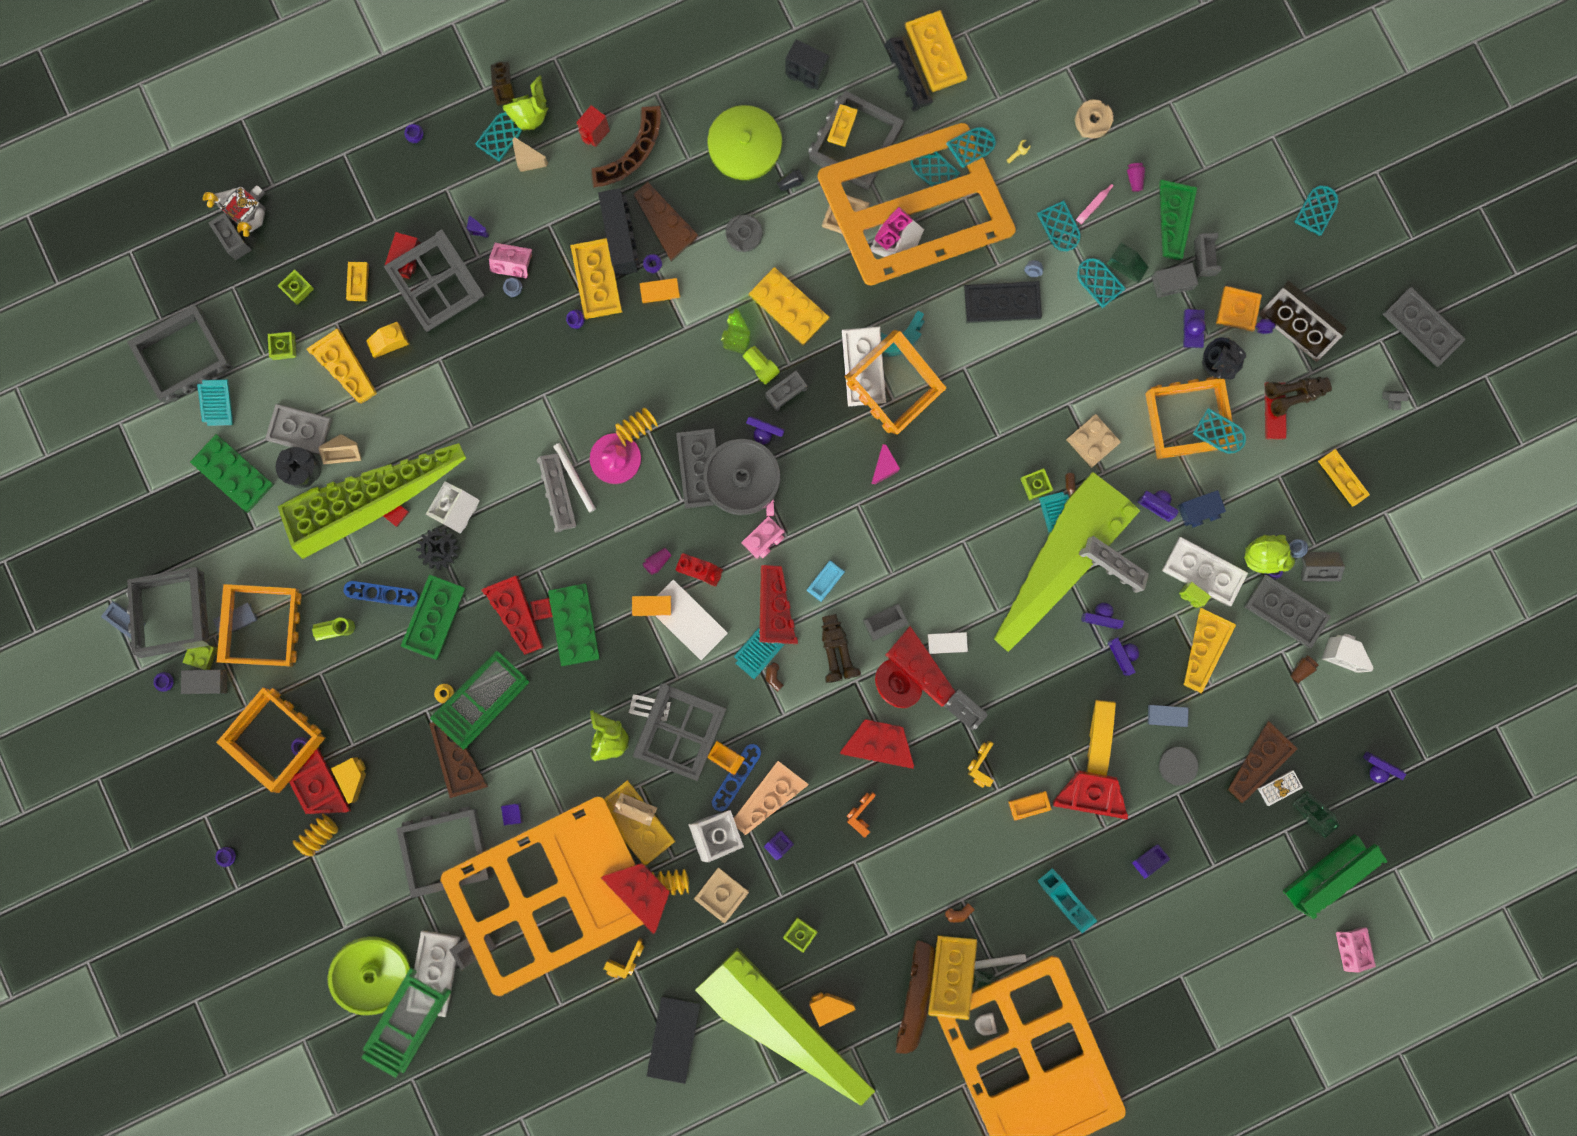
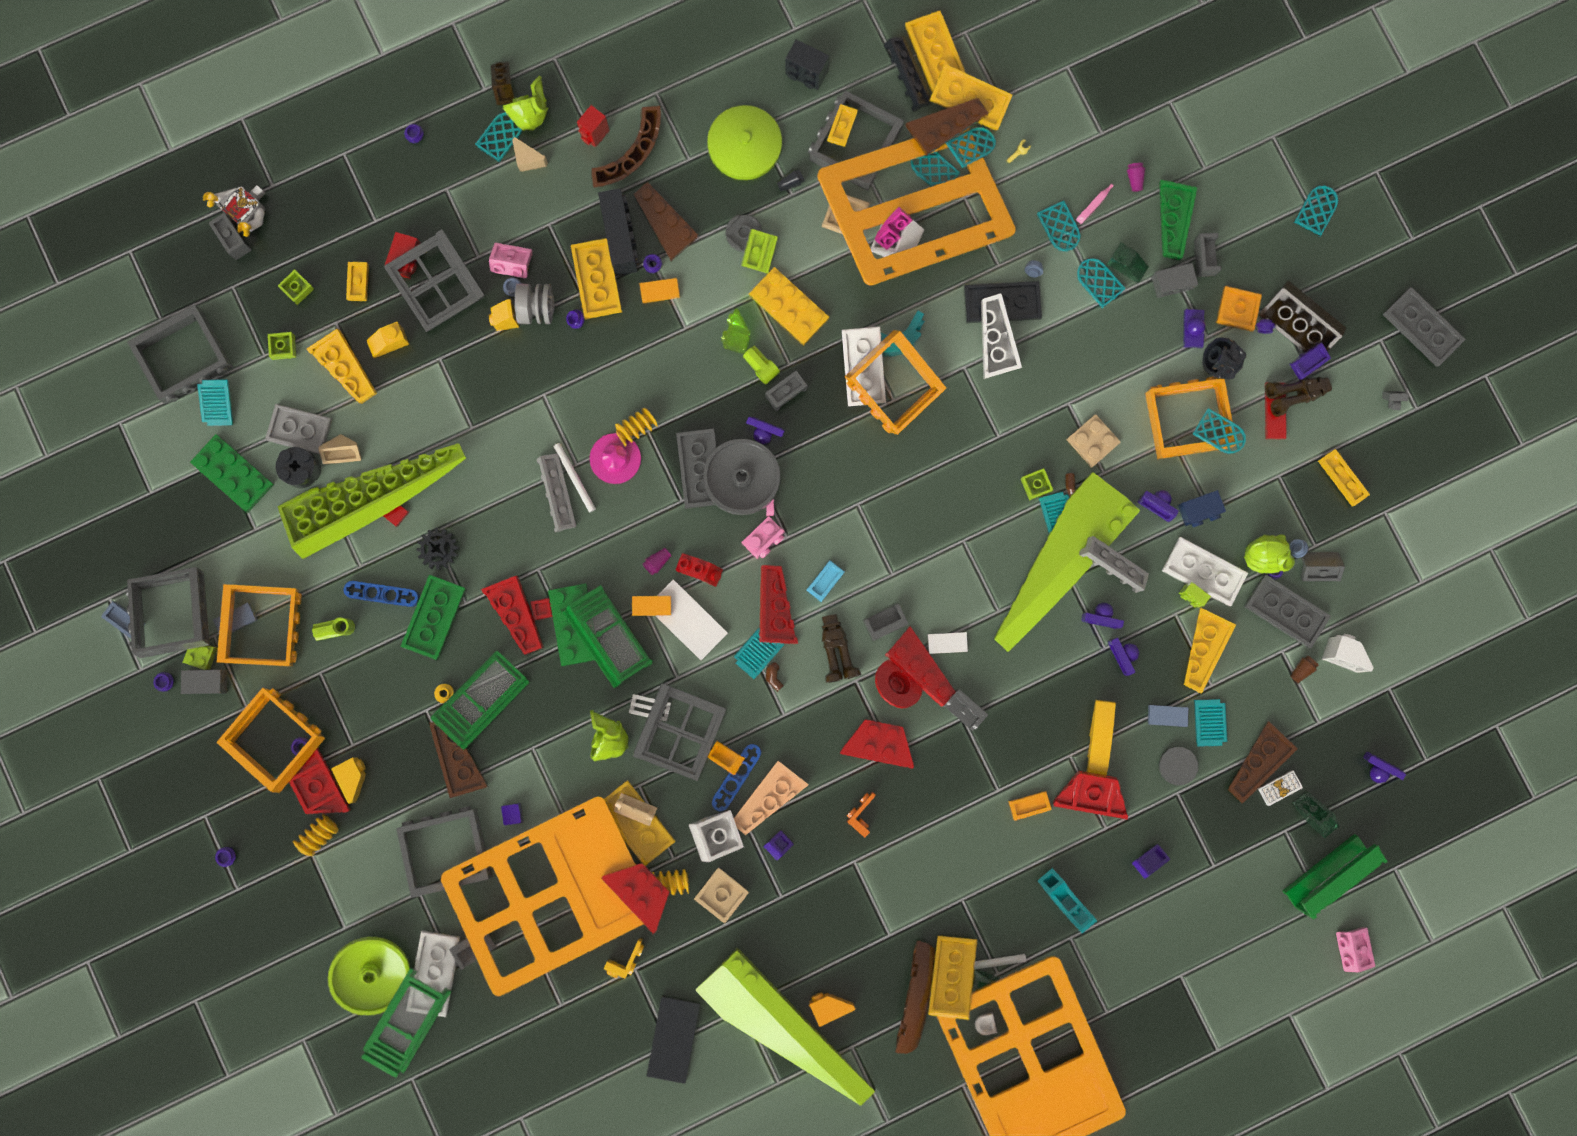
white slope [426,482,480,534] -> none
dark purple slope [467,216,489,237] -> none
lime piece [783,917,817,952] -> none
dark pink slope [871,444,900,484] -> none
dark orange arm [945,903,975,923] -> none
yellow bracket [967,741,994,788] -> none
tan plate [1075,100,1113,138] -> none
none -> yellow slope [489,299,519,331]
none -> light grey wheel [515,284,555,324]
none -> green piece [563,585,653,688]
none -> lime plate [741,229,778,274]
none -> reddish brown wing [905,98,989,156]
none -> yellow plate [929,64,1012,131]
none -> white wedge [981,294,1022,379]
none -> teal window [1194,699,1228,746]
none -> dark purple tile [1290,342,1331,380]

